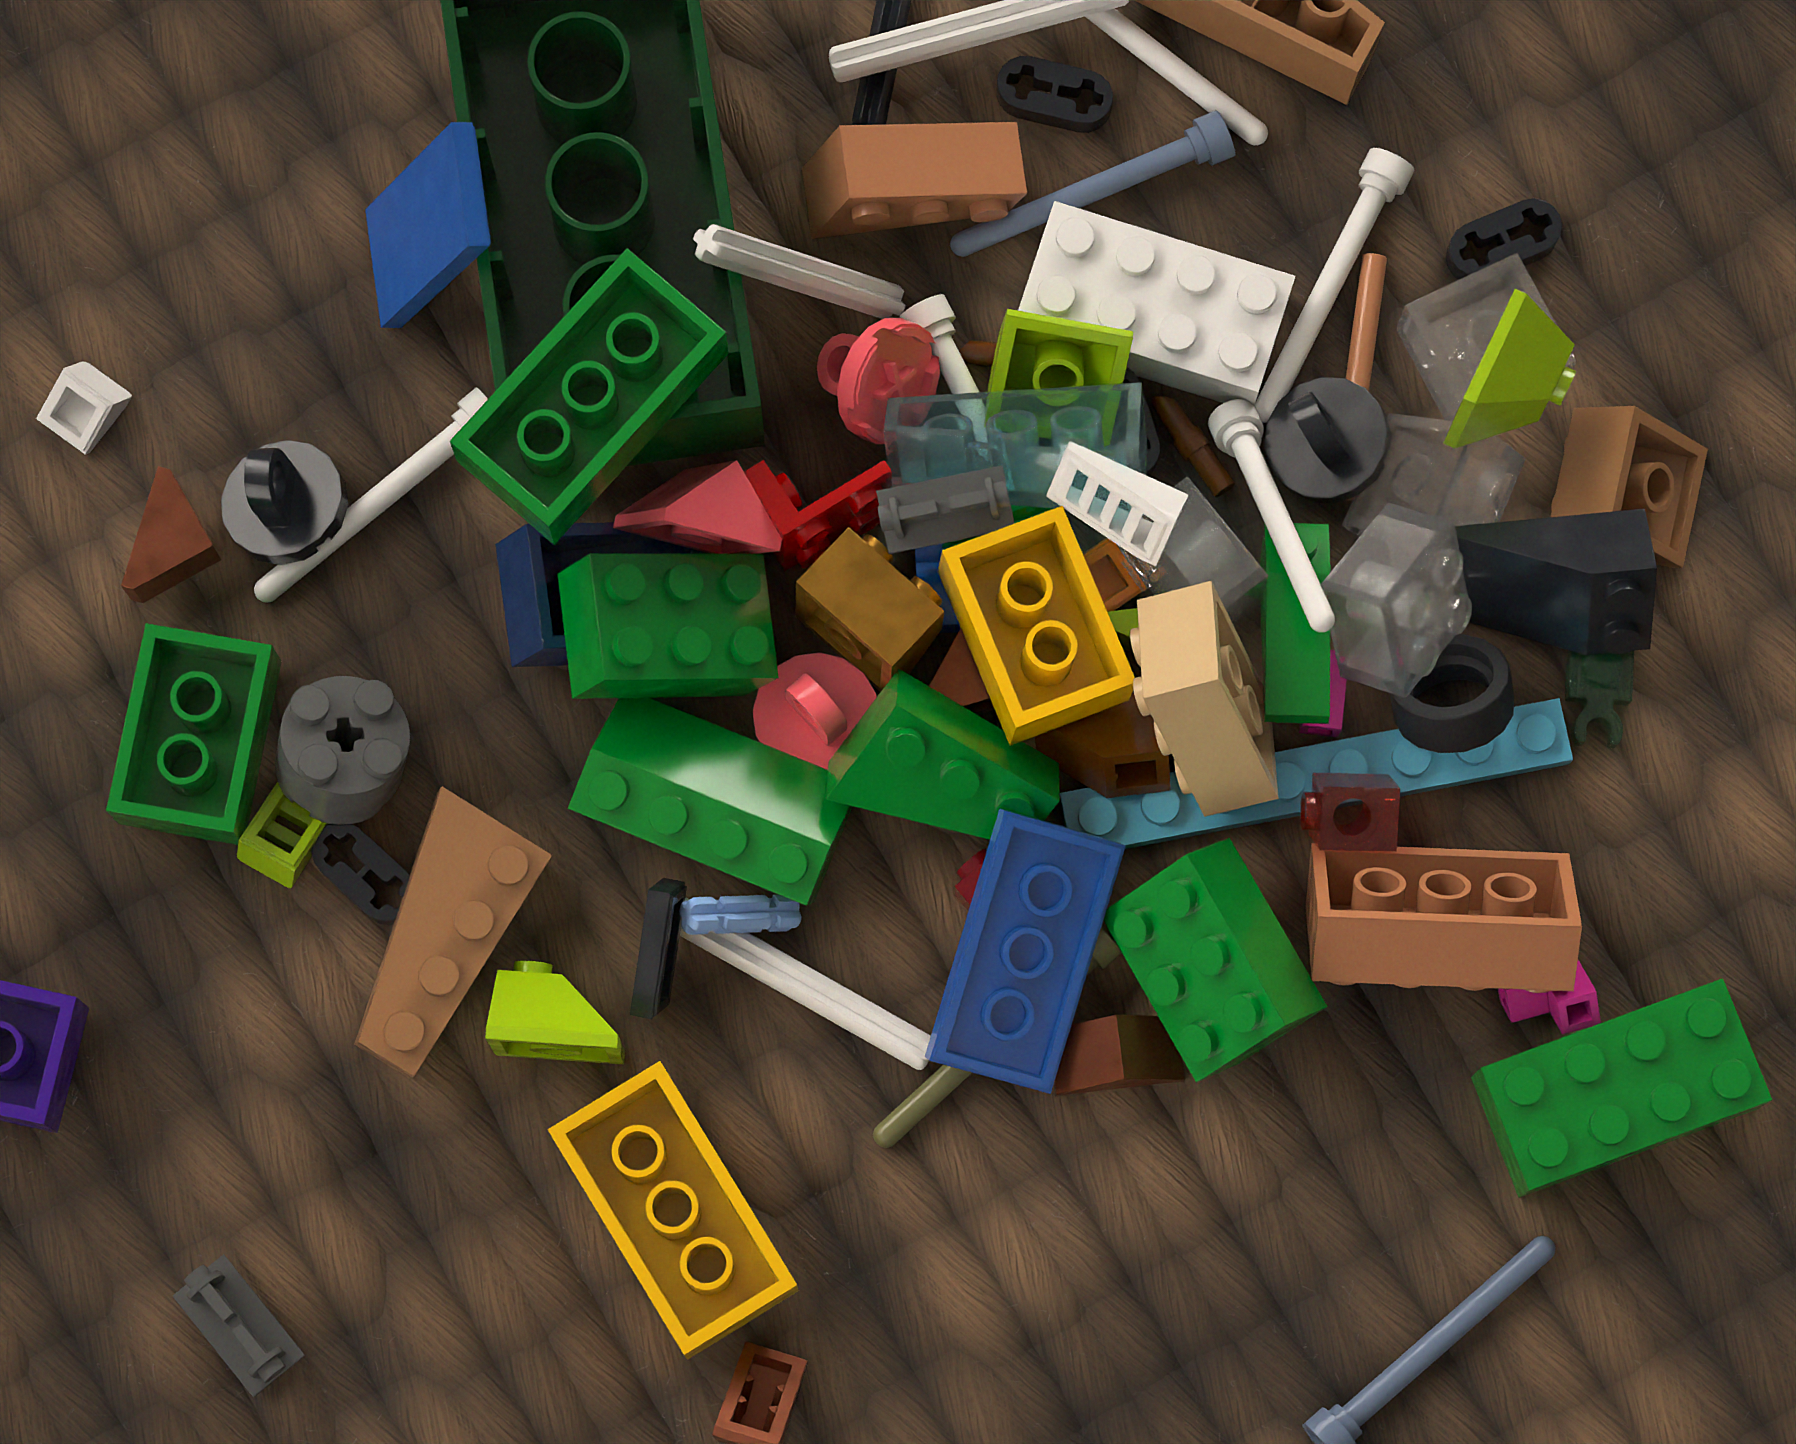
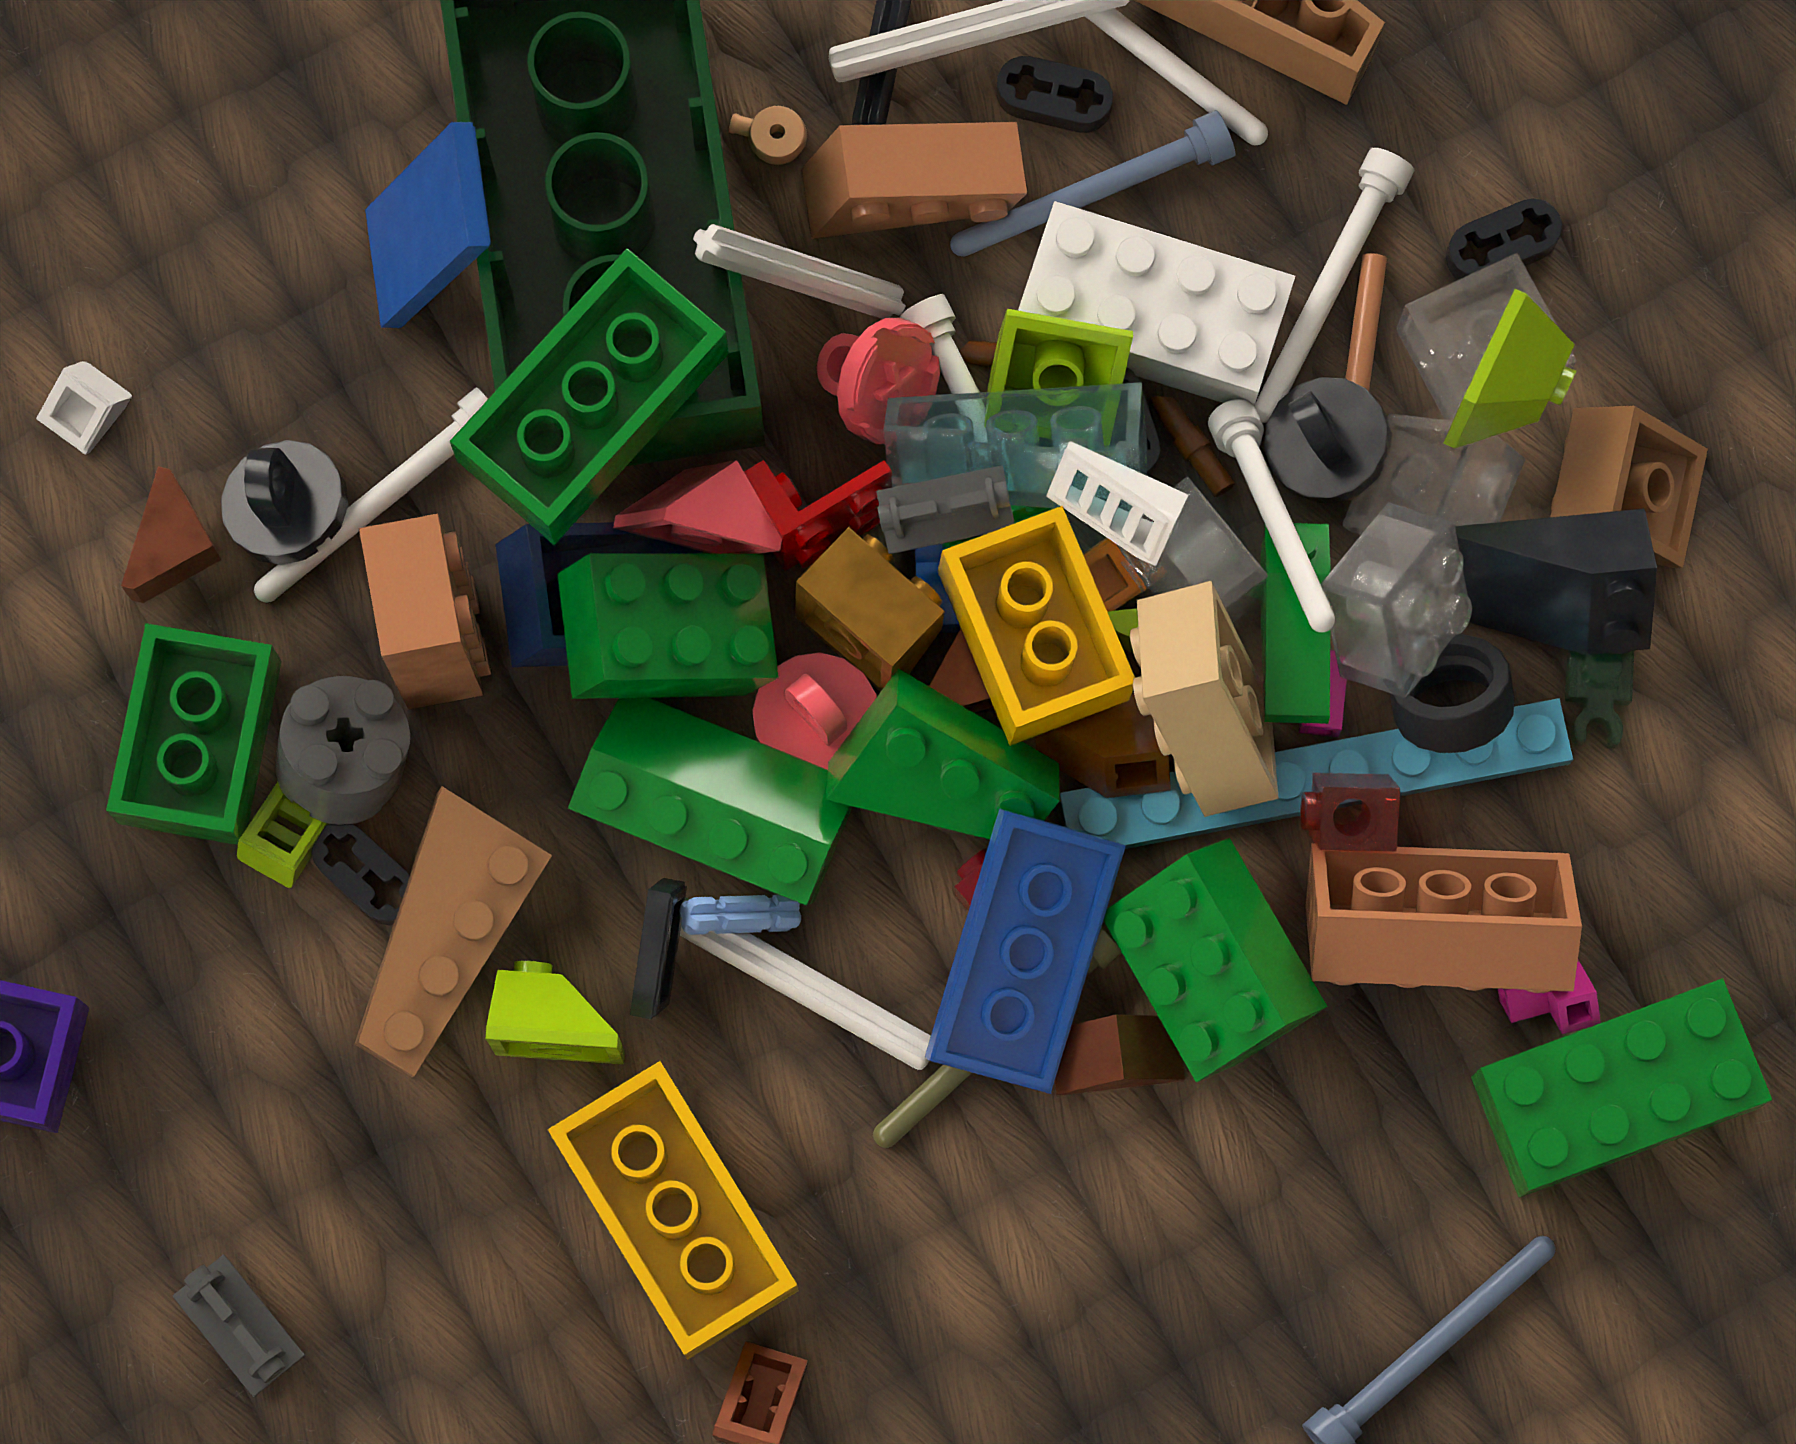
none -> nougat brick [359,514,491,709]
none -> light nougat piece [729,106,807,165]

